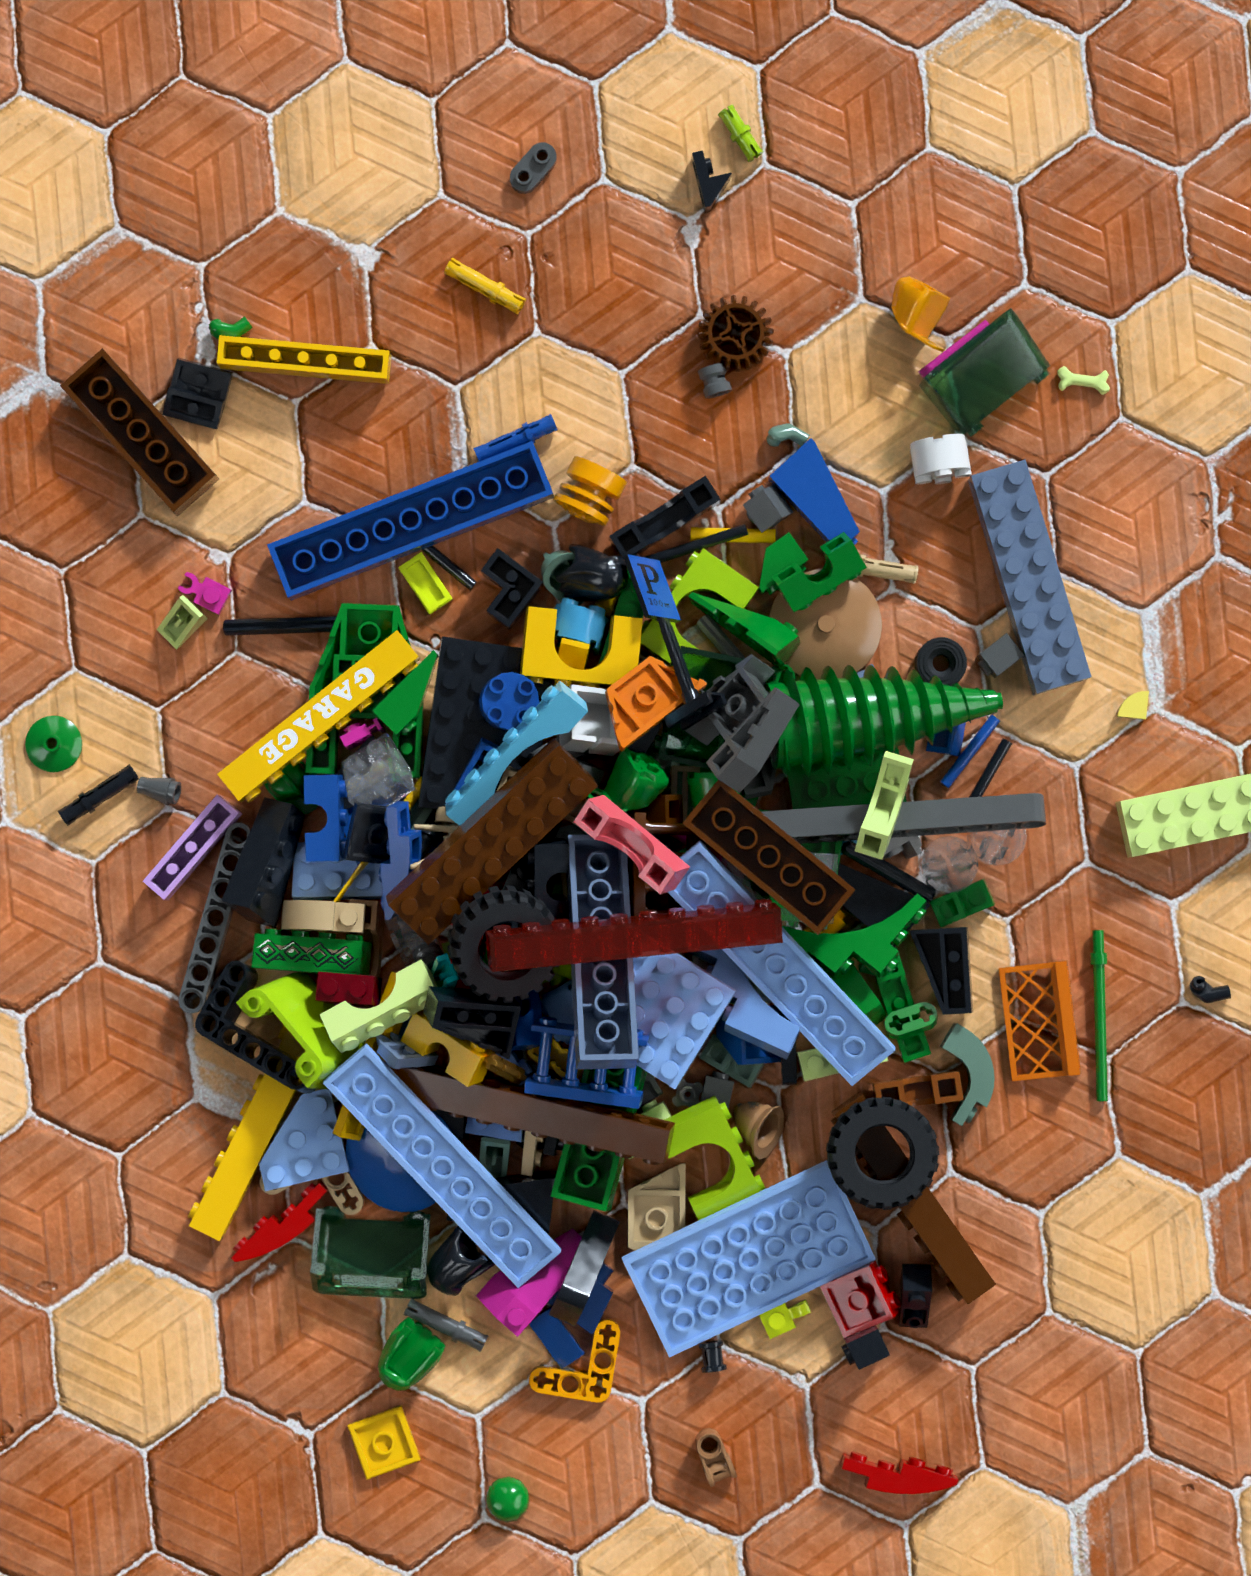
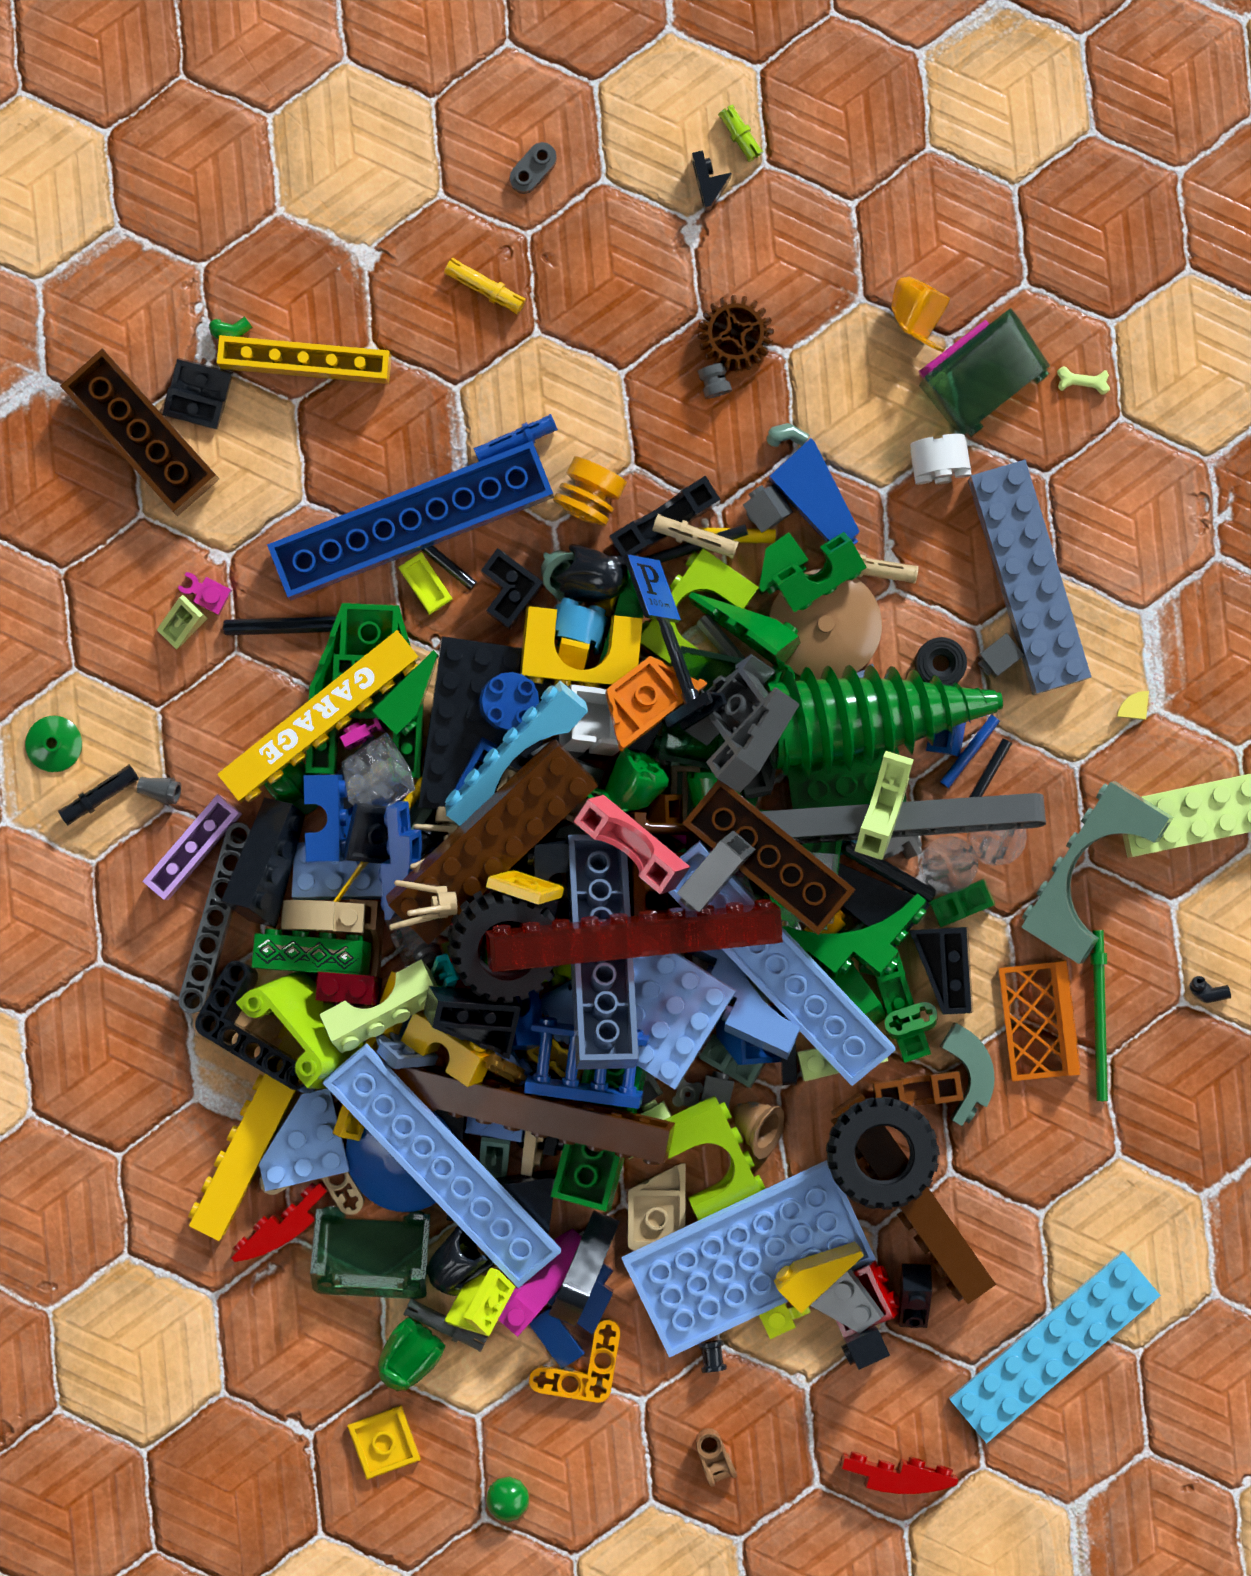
none -> tan plant [389,880,457,930]
none -> neon yellow bracket [445,1268,515,1336]
none -> yellow tile [486,870,564,905]
none -> tan pin [652,514,739,559]
none -> brick [677,830,756,912]
none -> yellow slope [773,1242,864,1313]
none -> dark grey wing [810,1269,884,1333]
none -> medium azure plate [949,1251,1161,1444]
none -> sand green arch [1022,781,1174,964]

